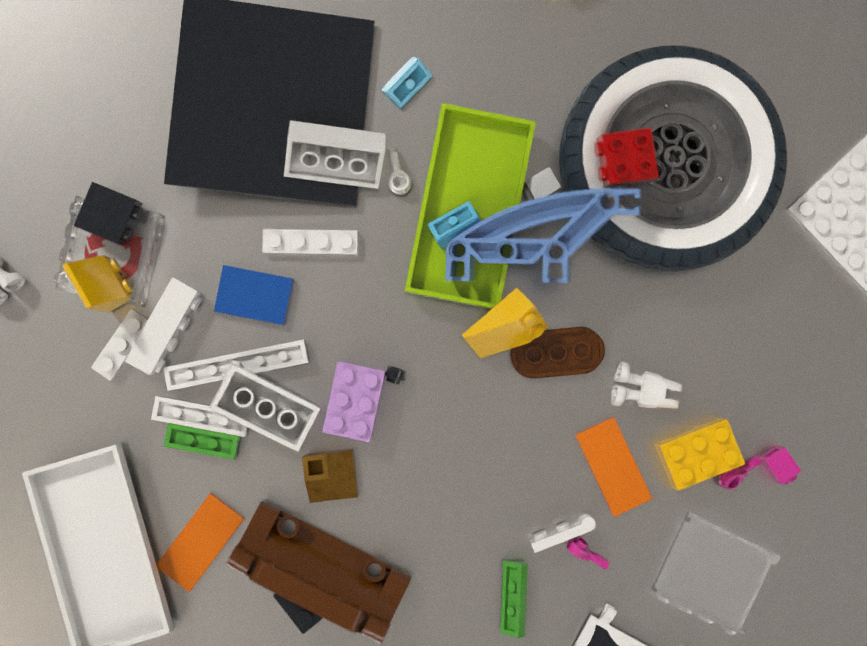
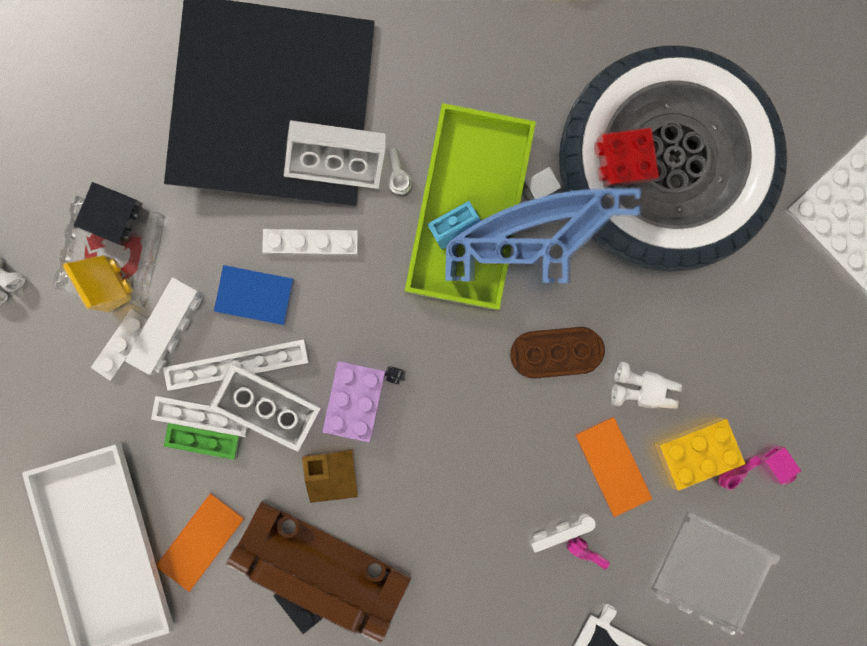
medium azure slope [381,57,433,109] -> none
yellow slope [462,288,548,359] -> none
bright green plate [500,560,528,638] -> none

